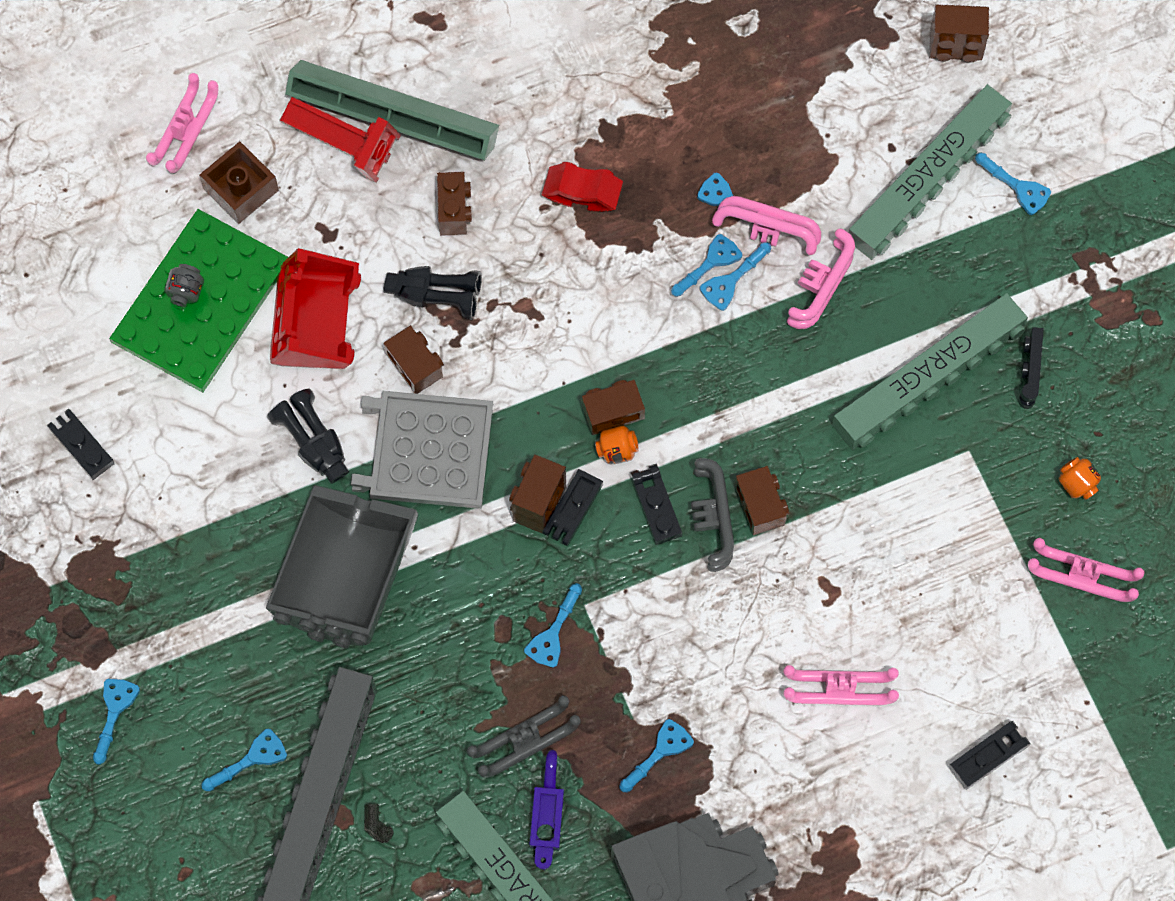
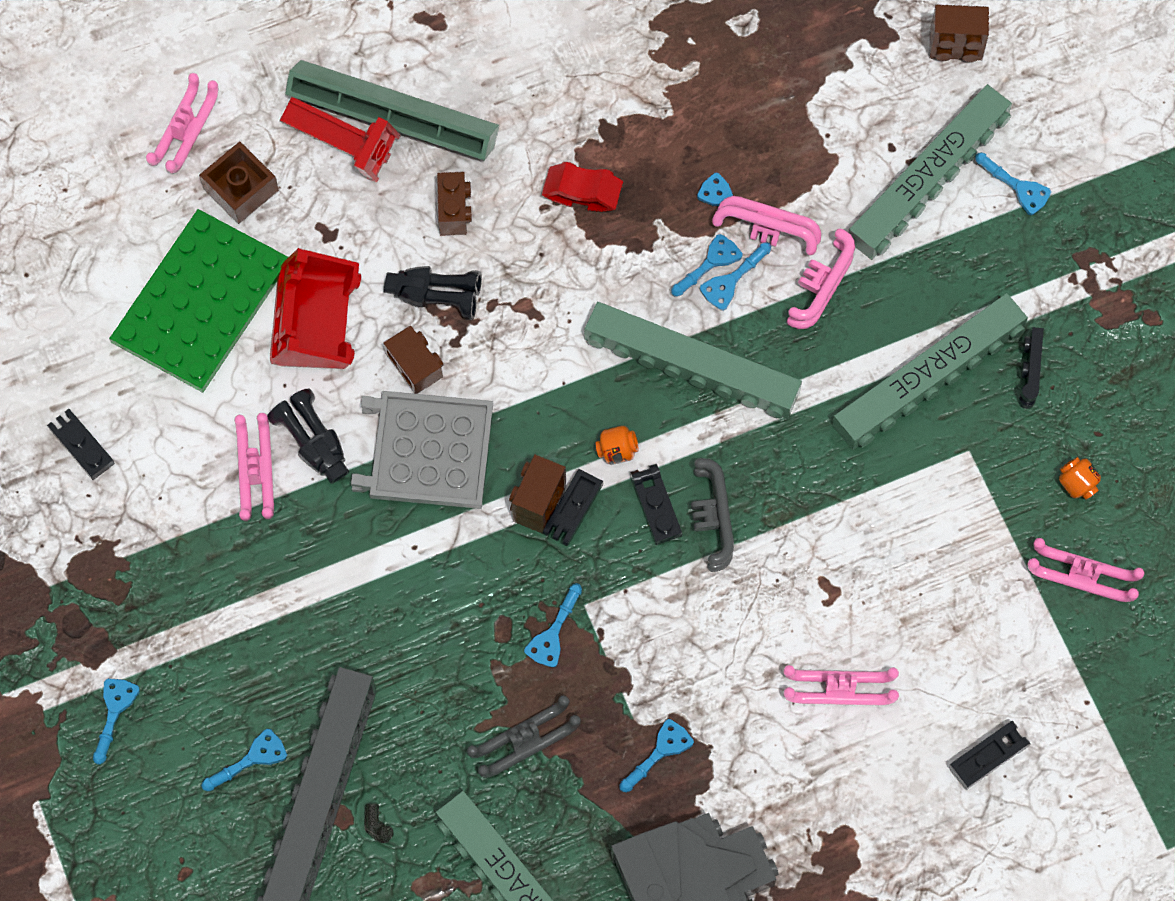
dark grey head [165,264,204,307] -> none
dark grey cylinder [266,485,418,649] -> none
dark purple piece [530,750,564,870] -> none
reddish brown brick [582,380,645,435] -> none
reddish brown brick [735,466,789,535] -> none
none -> bright pink piece [234,413,274,521]
none -> sand green brick [585,301,802,419]

